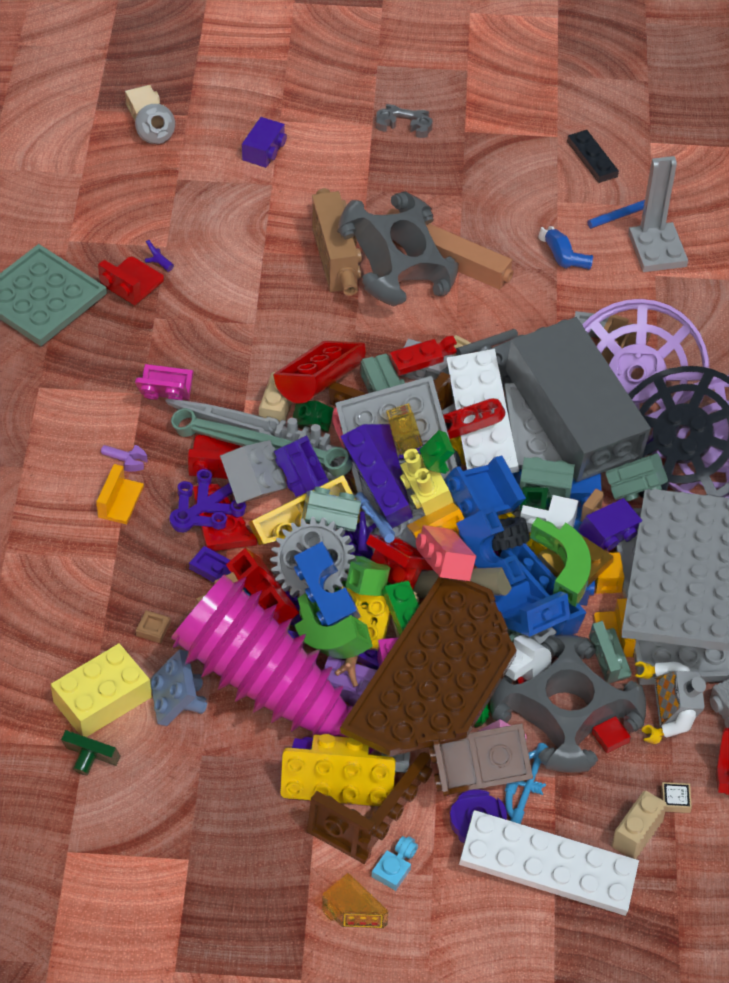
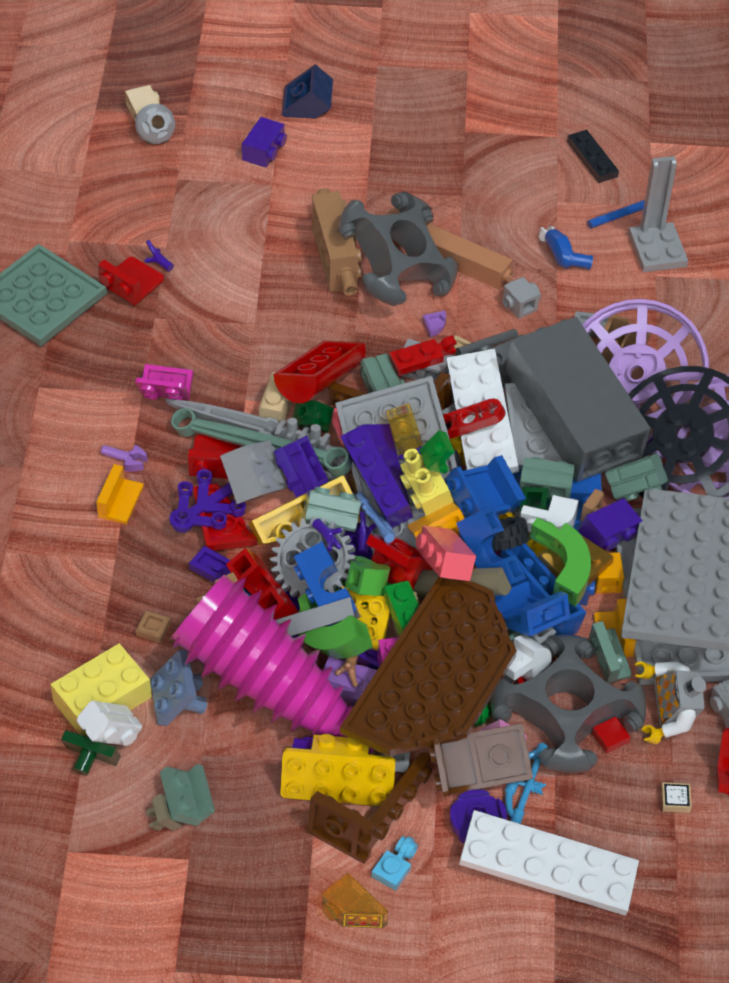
flat silver helmet [376,104,433,138] -> none
tan brick [611,791,667,859] -> none
none -> white brick [77,701,142,746]
none -> dark tan tile [146,793,182,831]
none -> sand green bracket [160,764,215,826]
none -> light grey sticker [276,597,354,636]
none -> dark blue slope [282,64,333,119]
none -> dark purple bar [312,519,342,551]
none -> medium lavender tile [422,310,446,337]
none -> light grey brick [502,277,541,319]

